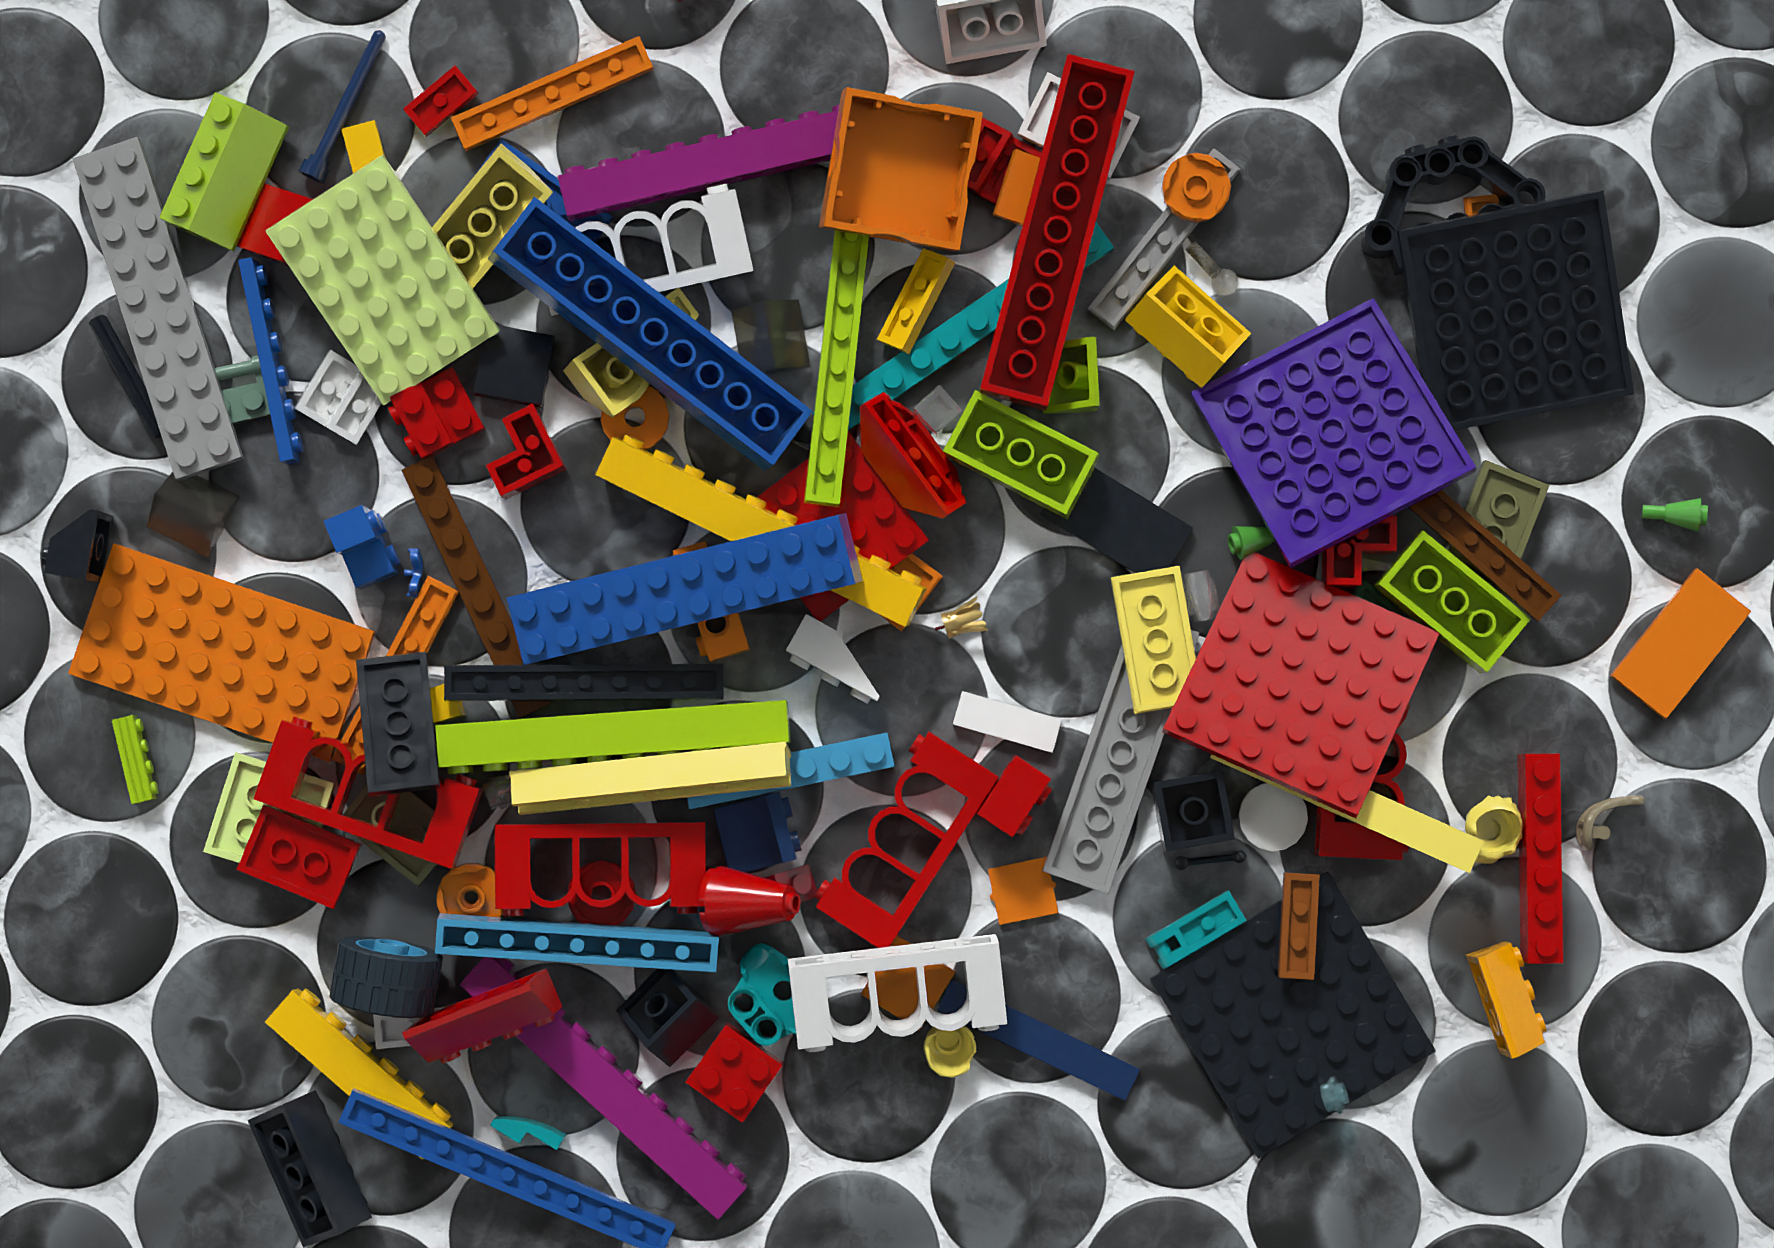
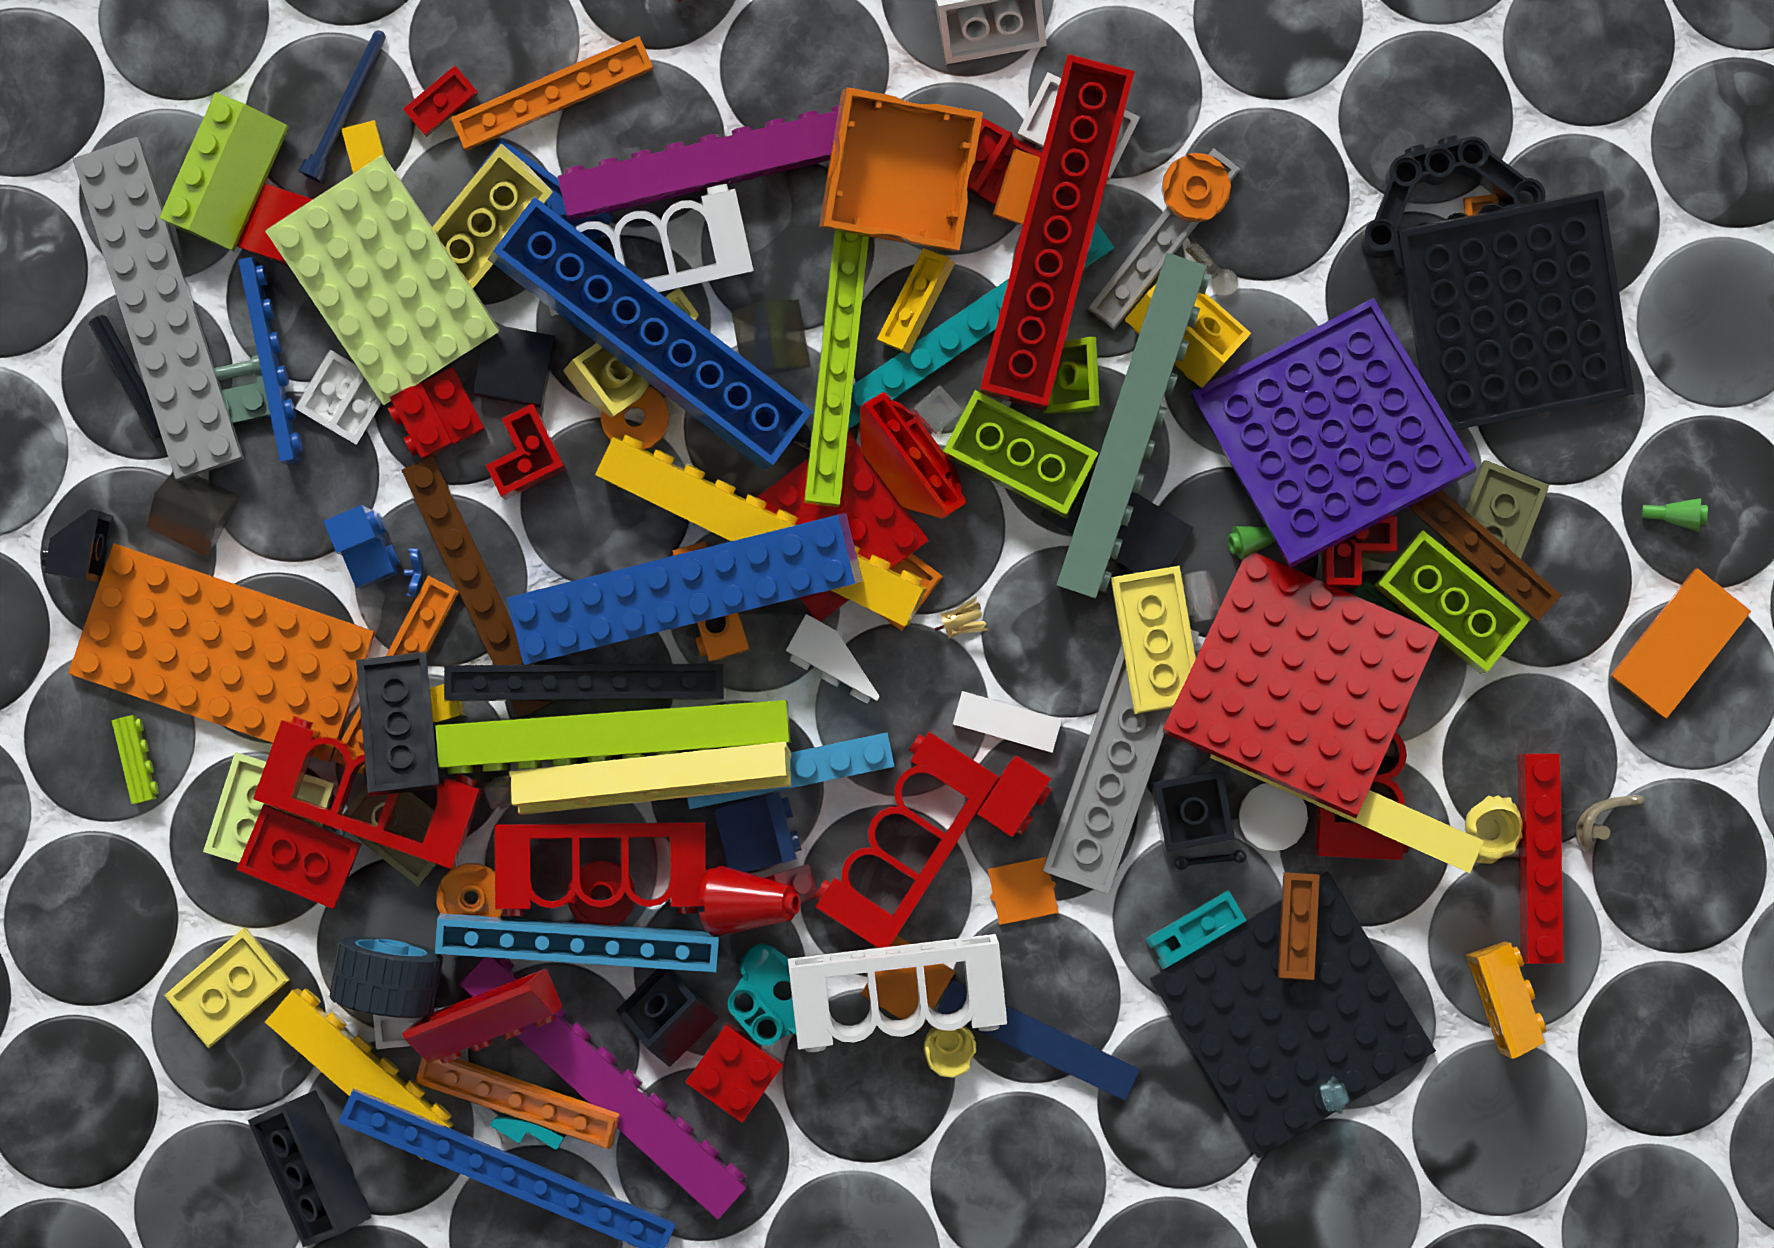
none -> light yellow tile [164,927,290,1048]
none -> orange tile [415,1056,620,1149]
none -> sand green brick [1056,253,1211,598]

